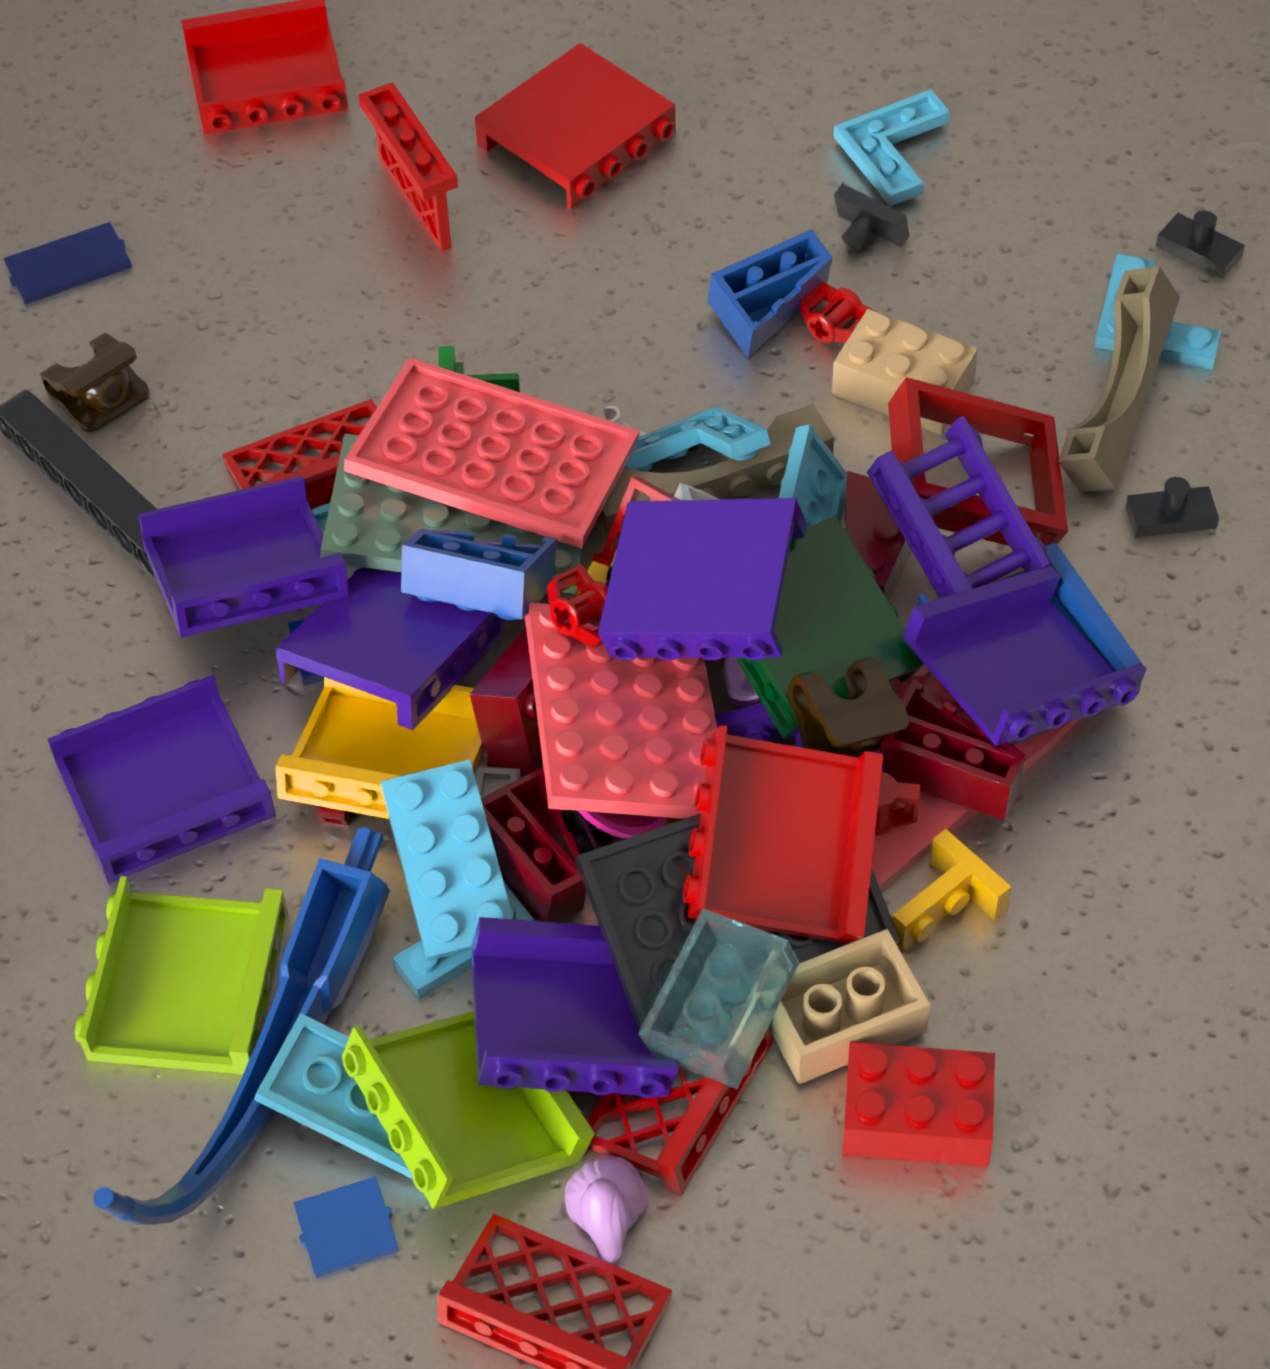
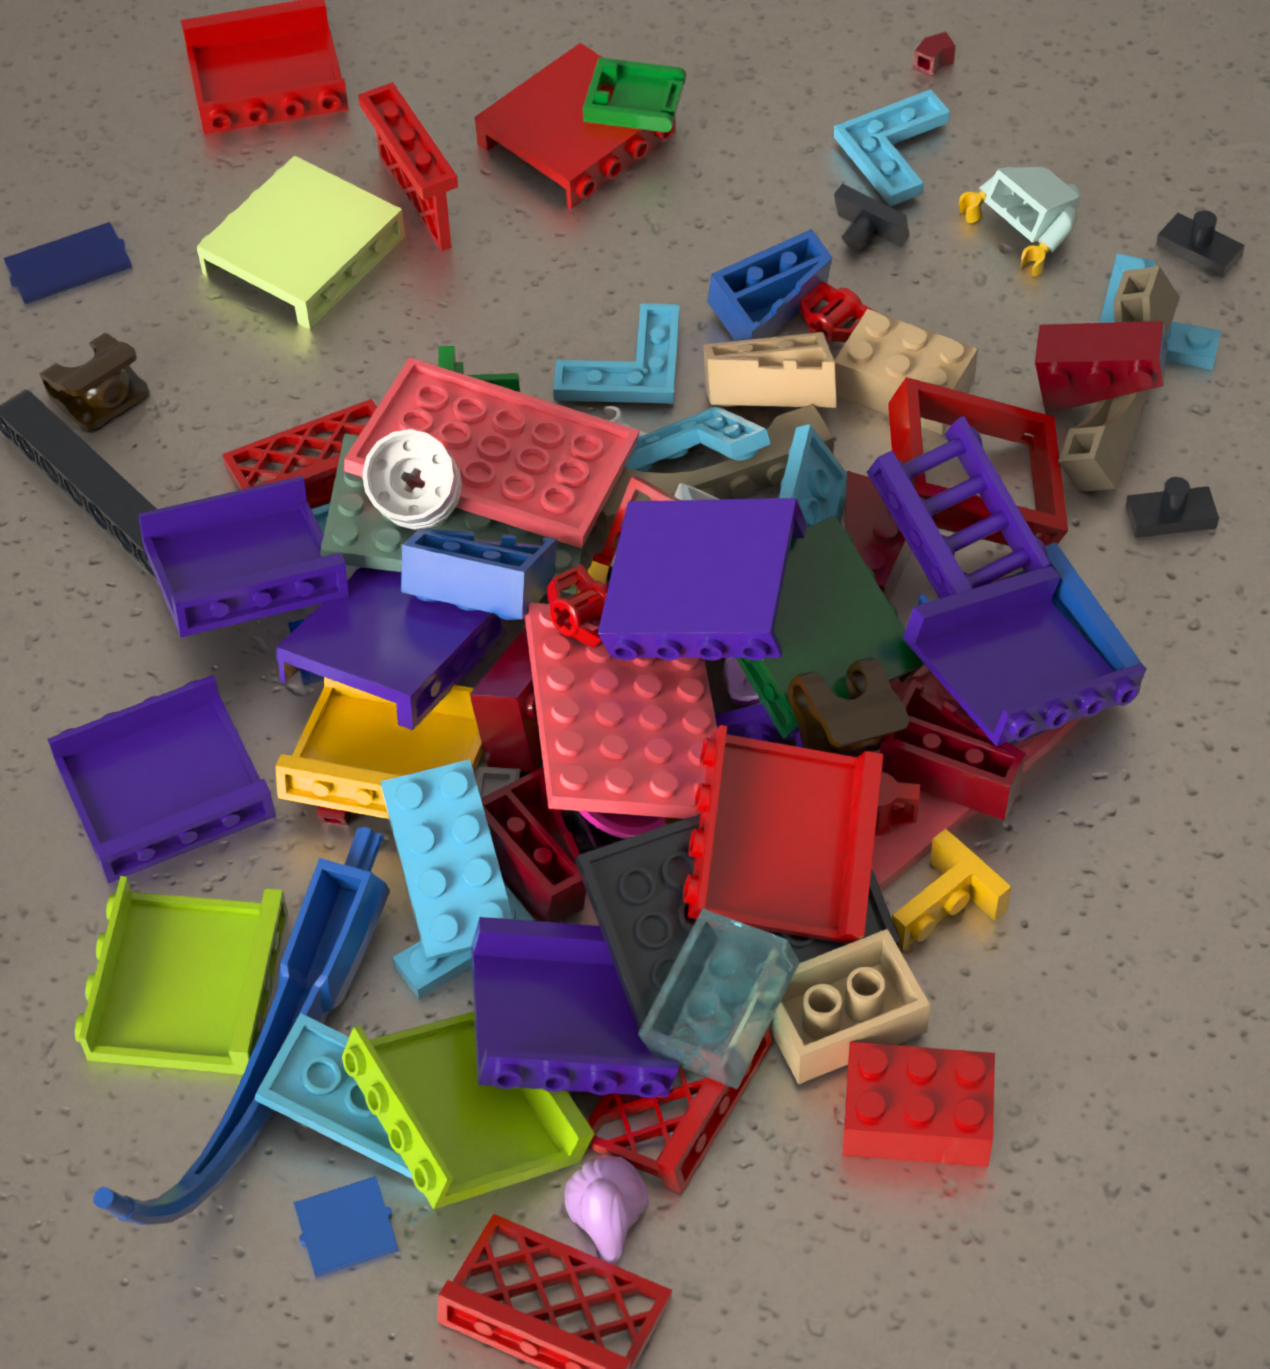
none -> yellowish green panel [197,156,405,329]
none -> white wheel [362,429,462,530]
none -> medium azure plate [553,304,680,404]
none -> green container [583,57,686,132]
none -> tan wedge [703,332,837,408]
none -> dark red piece [913,32,956,76]
none -> light aqua torso [959,167,1080,277]
none -> dark red wedge [1035,321,1167,414]

